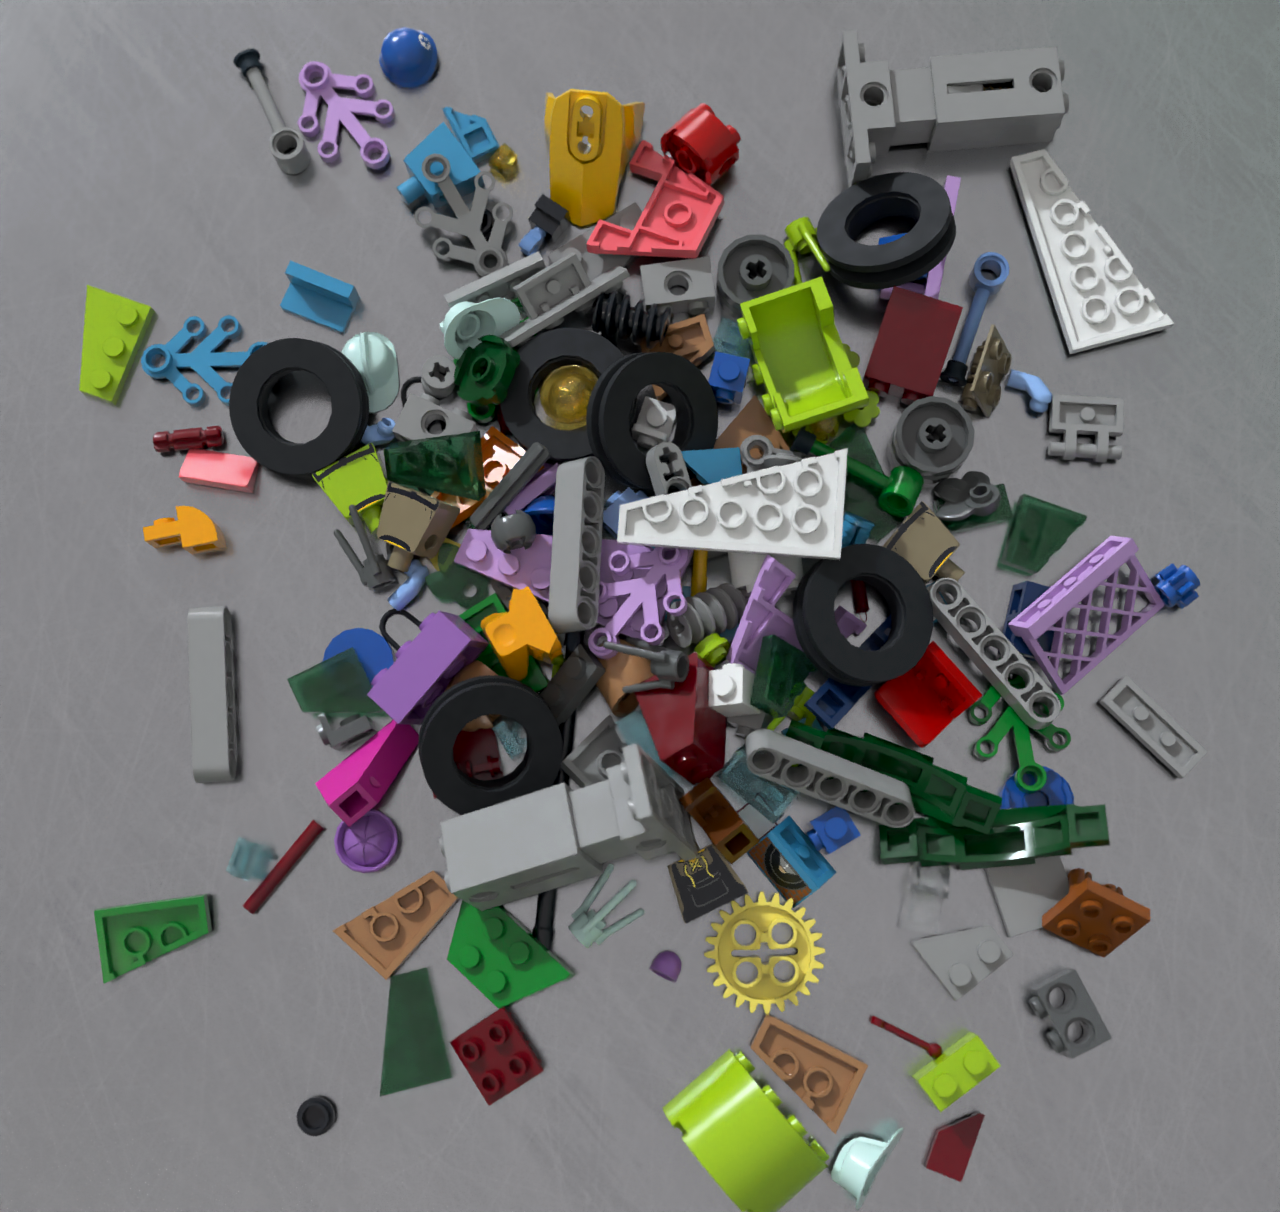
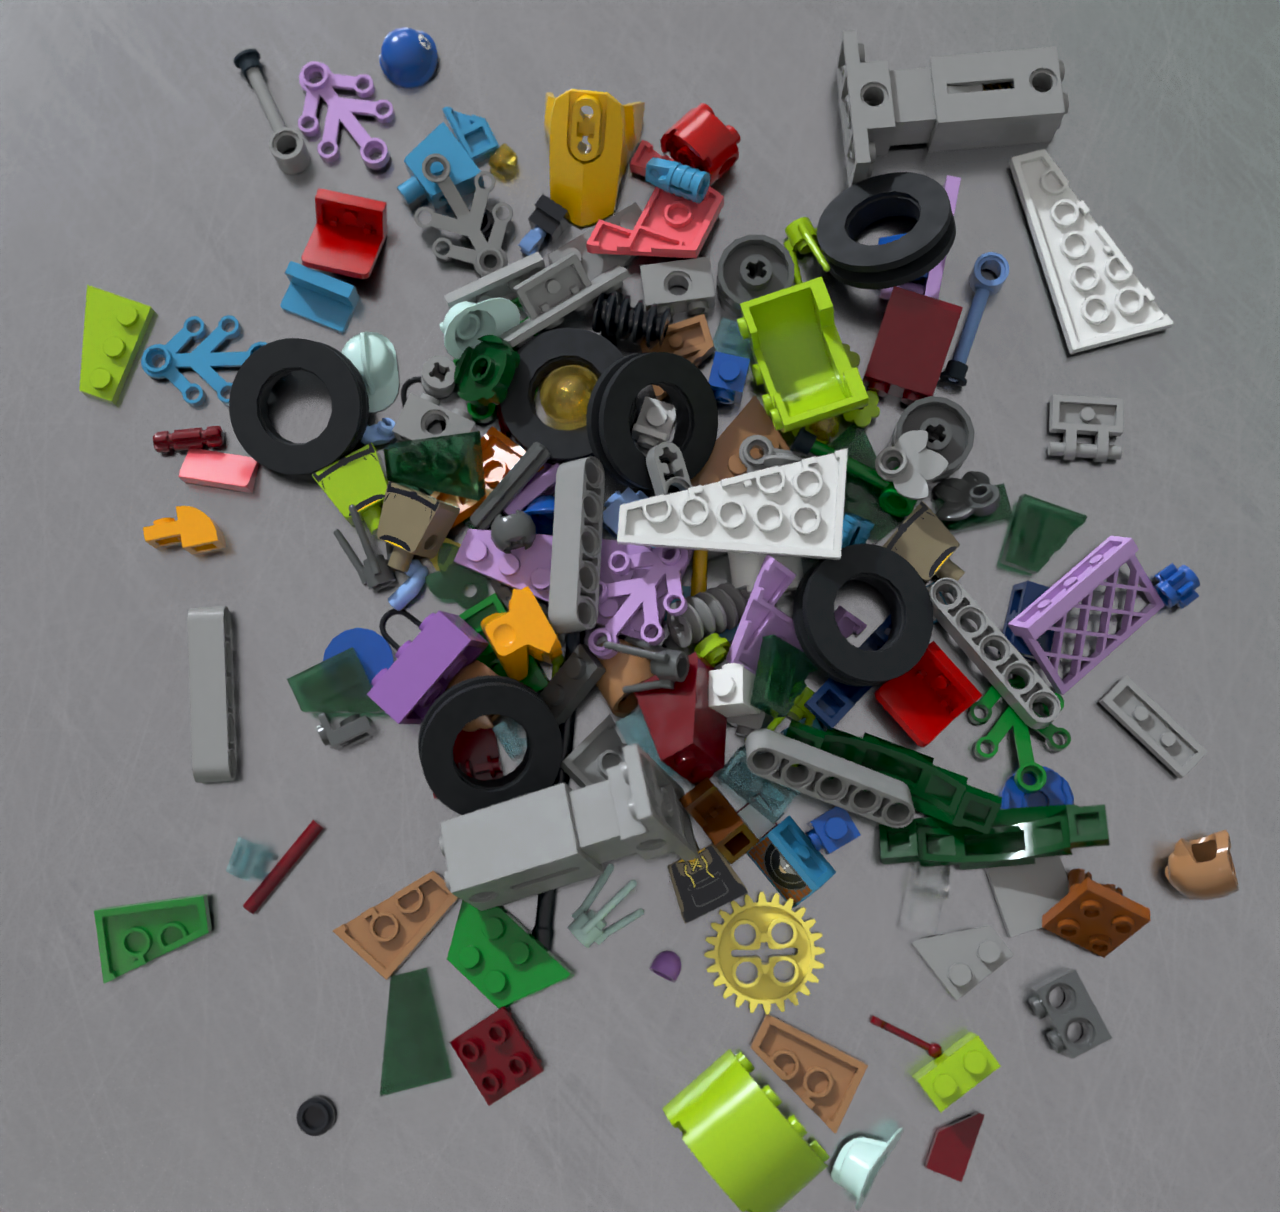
dark pink slope [315,720,419,827] -> none
medium lavender hat [334,809,398,873] -> none
dark azure tile [681,447,742,485] -> none
dark red piece [851,580,869,622] -> none
dark tan hinge [961,324,1012,417] -> none
light blue arm [1006,369,1052,413] -> none
none -> red bracket [301,188,387,279]
none -> dark azure hinge [645,157,710,204]
none -> light grey plate [875,430,949,500]
none -> medium nougat piece [1165,830,1239,900]

